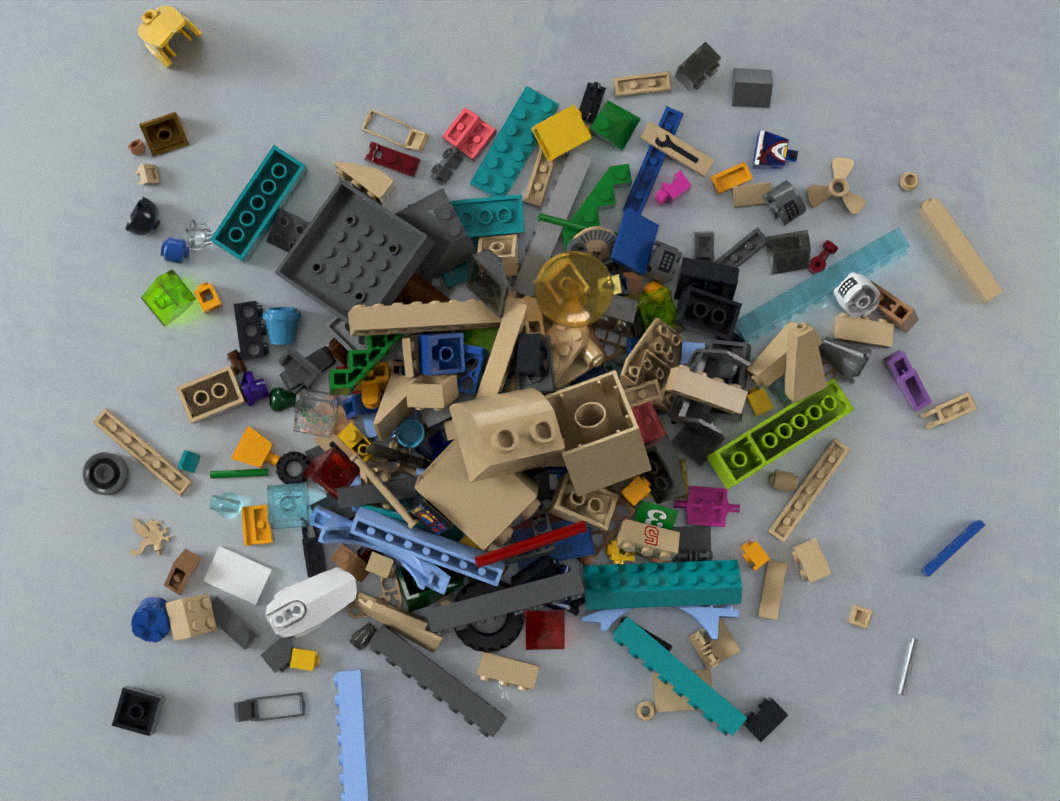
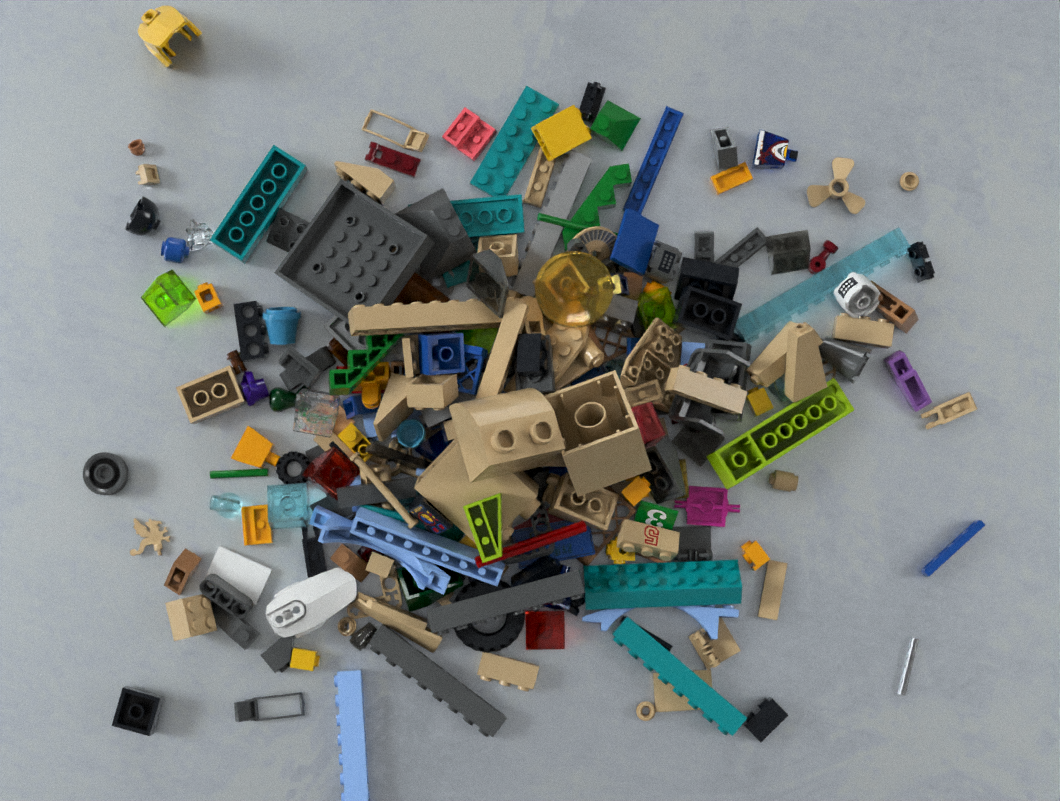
tan tile [93,408,193,497] -> none
blue piece [131,597,171,643] -> none
pearl gold slope [139,112,189,156] -> none
teal slope [178,450,201,473] -> none
dark grey hinge [429,147,464,185] -> none
tan tile [613,71,672,98] -> none
tan tile [640,121,714,177] -> none
dark pink hips [654,170,692,207] -> none
clear smoke brick [675,41,721,93] -> none
dark grey slope [732,68,773,108] -> none
tan slope [732,182,772,208] -> none
dark grey brick [762,180,806,227] -> none
tan plate [767,438,851,543] -> none
tan brick [791,538,832,583] -> none
tan tile [848,604,873,629] -> none
tan brick [918,197,1003,304] -> none
none -> dark grey beam [199,574,253,619]
none -> tan plate [338,617,357,636]
none -> lime wedge [463,493,503,563]
none -> tan arm [542,473,560,504]
none -> dark grey slope [710,126,738,169]
none -> black hinge [906,241,935,283]

